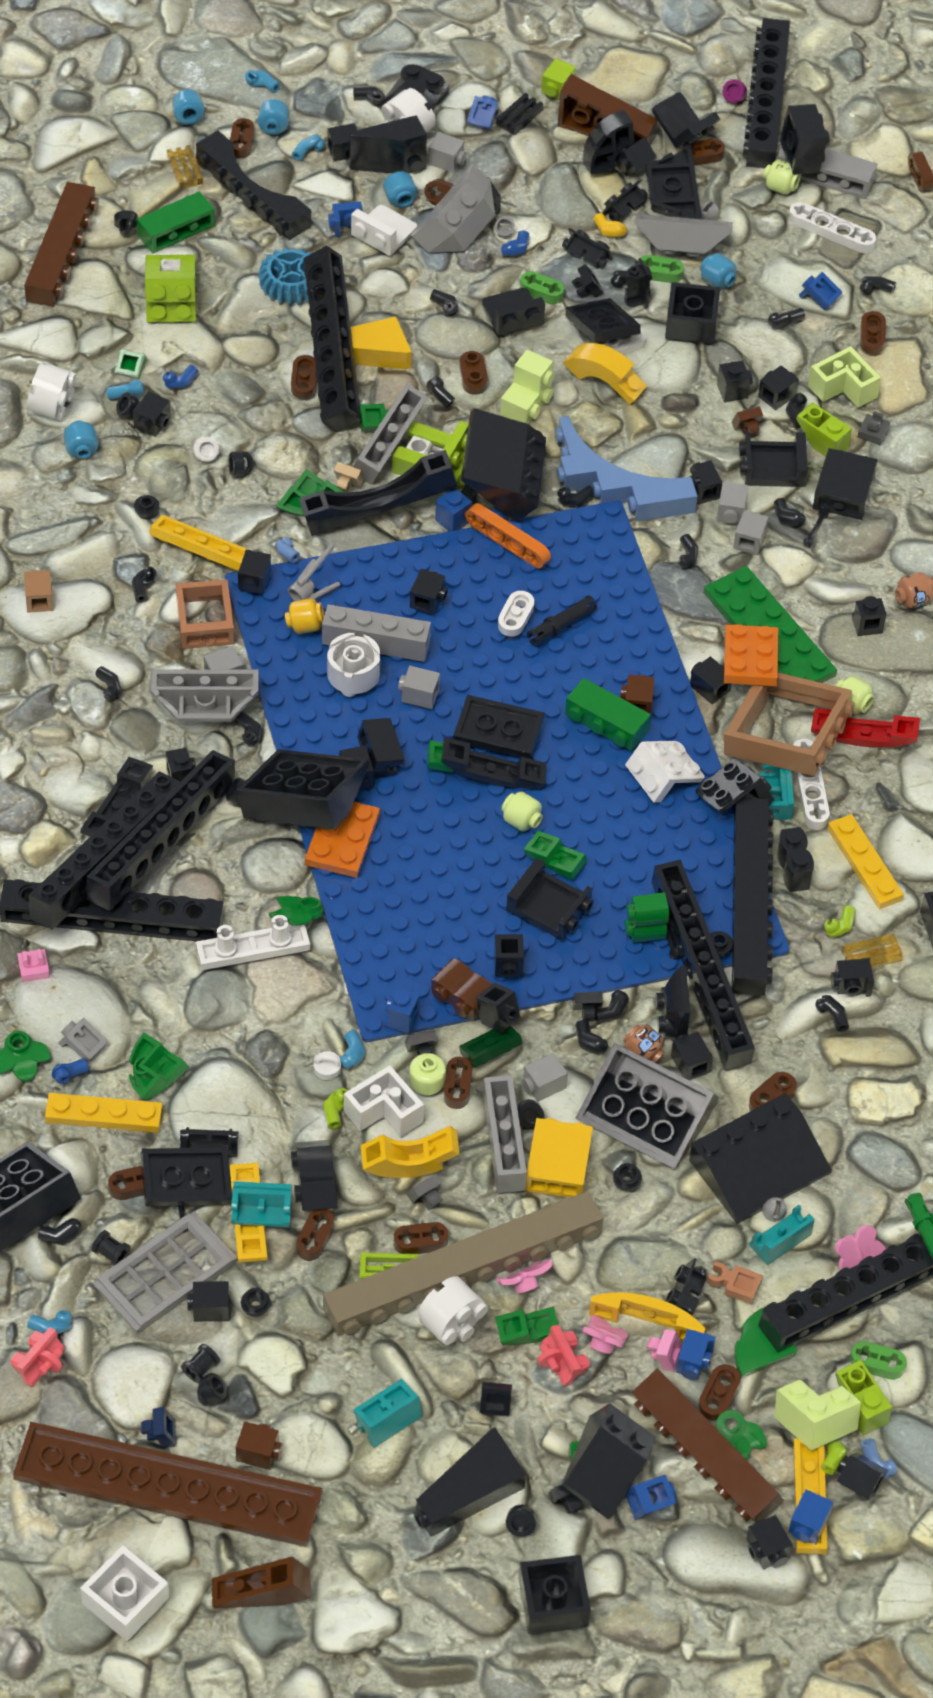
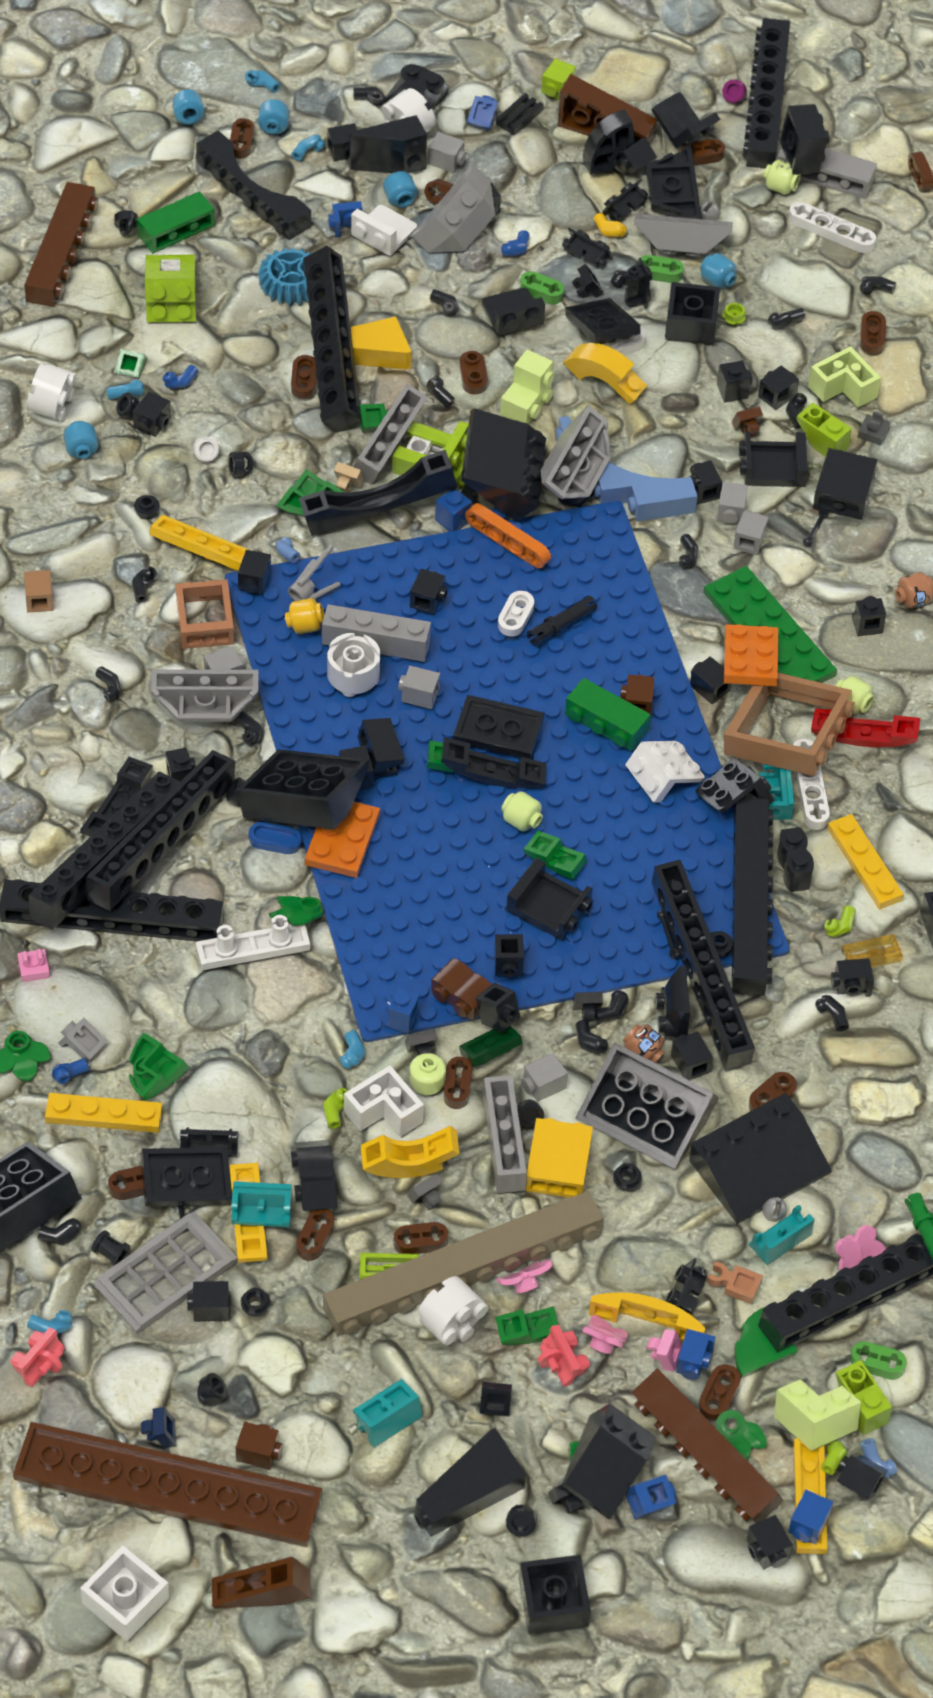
clear yellow tile [167,145,203,189] -> none
black bush [181,1344,220,1383] -> none
white tile [313,1051,341,1080] -> none
light grey hinge [495,217,515,236] -> none
green brick [624,892,669,943] -> none
black arm [773,498,806,527] -> none
blue bracket [799,271,842,310] -> none
none -> blue tile [248,822,302,855]
none -> light grey wedge [540,405,611,499]
none -> lime plate [722,303,746,325]

